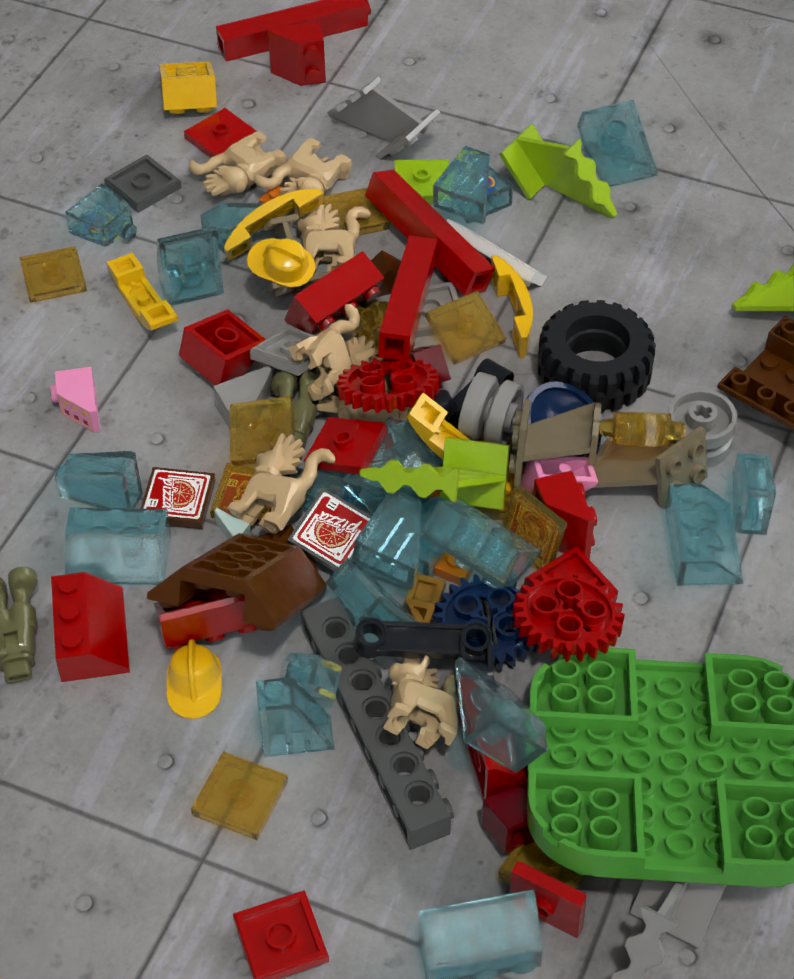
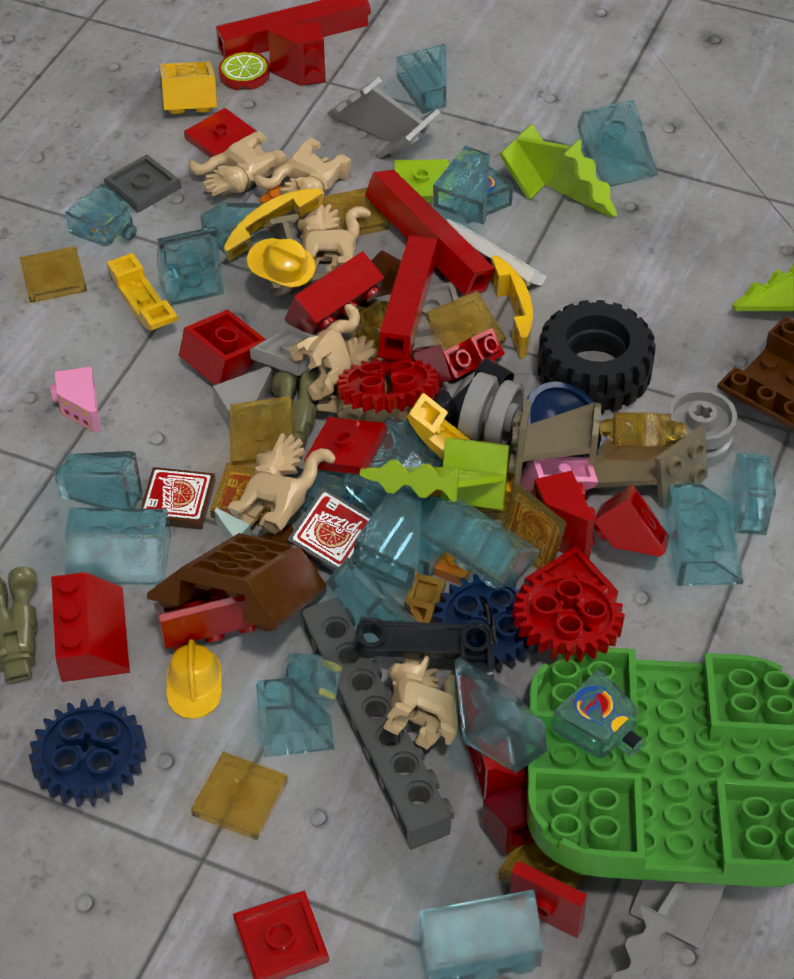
none -> dark blue gear [29,698,147,807]
none -> tile [218,51,270,90]
none -> clear light blue slope [397,44,446,114]
none -> red slope [443,328,505,382]
none -> clear light blue torso [552,668,644,758]
none -> red slope [594,484,670,557]

